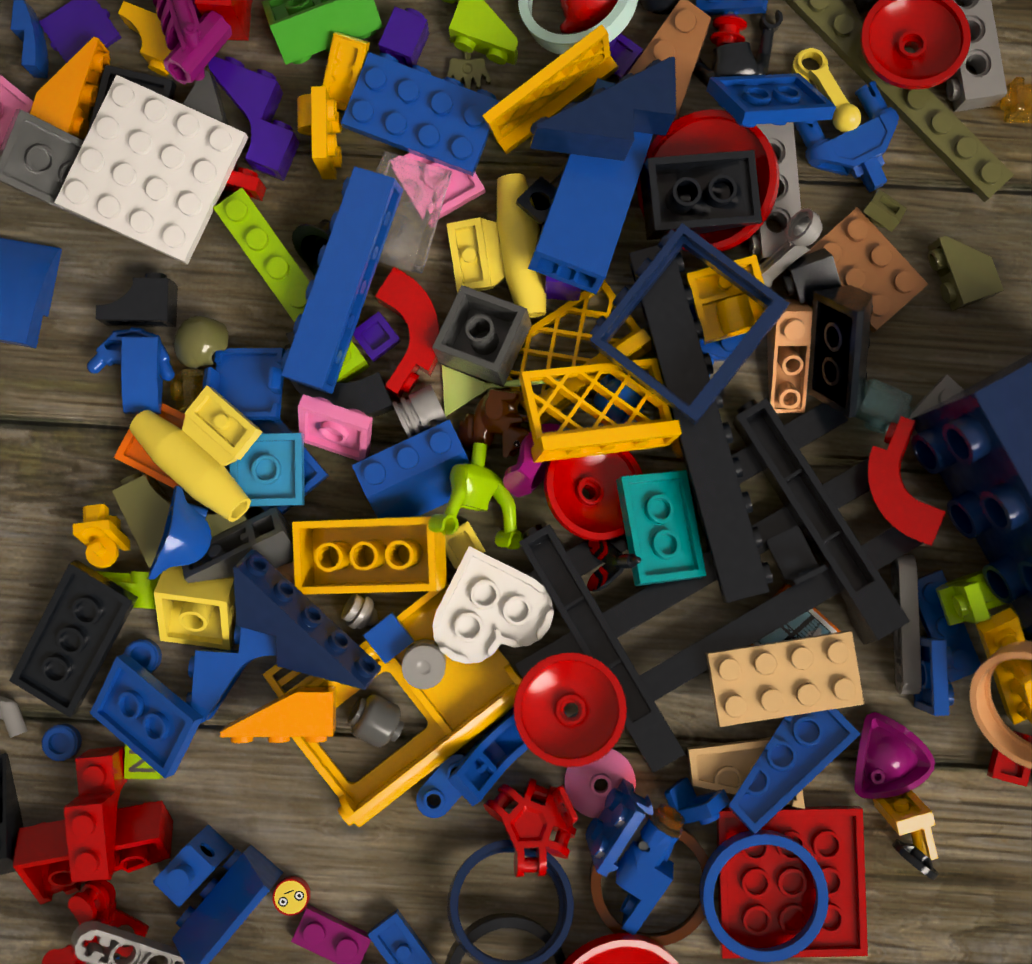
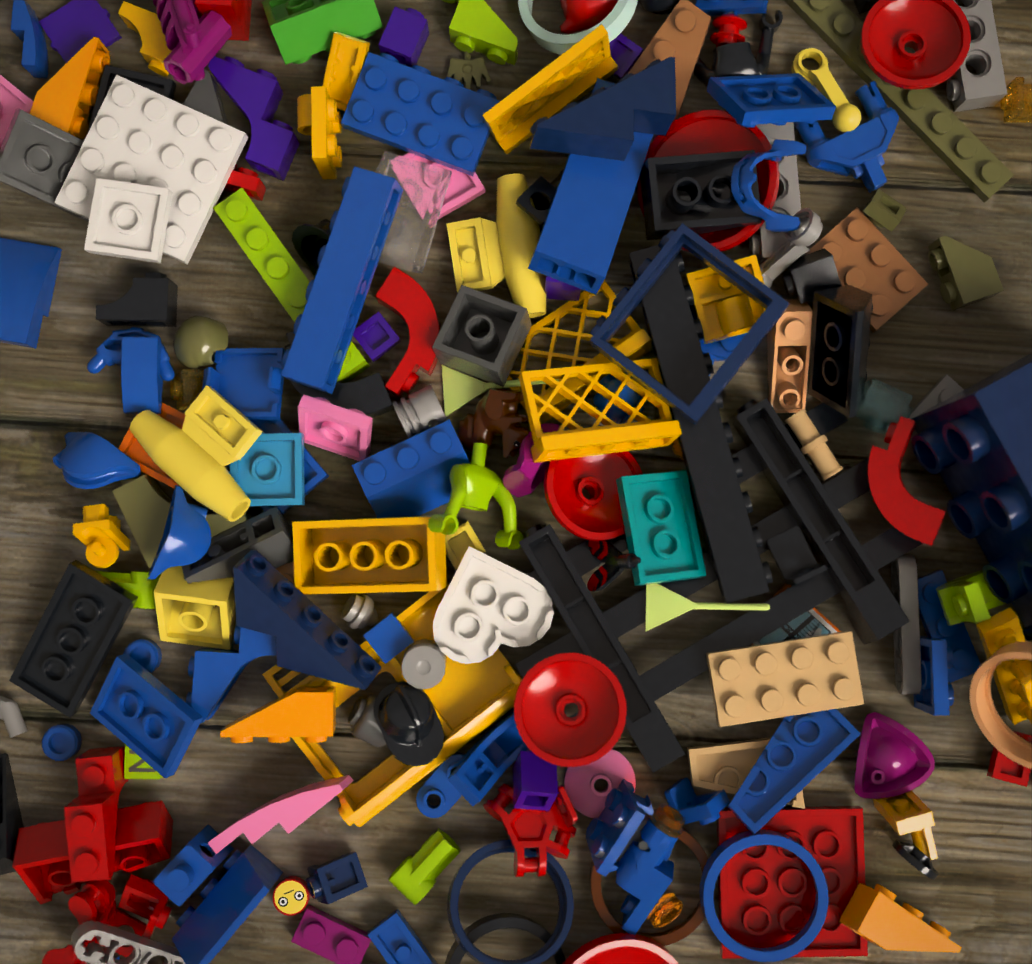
none -> blue hat [53,432,141,489]
none -> white plate [84,178,173,263]
none -> red bracket [118,874,172,939]
none -> bright pink slope [208,775,354,854]
none -> dark blue bracket [306,851,368,904]
none -> black piece [374,681,444,767]
none -> lime piece [388,828,461,905]
none -> dark purple brick [513,750,558,811]
none -> yellowish green piece [646,583,770,632]
none -> clear orange tile [647,892,683,928]
none -> blue helmet [731,140,807,232]
none -> tan pin [785,409,843,481]
none -> light orange slope [839,883,962,953]

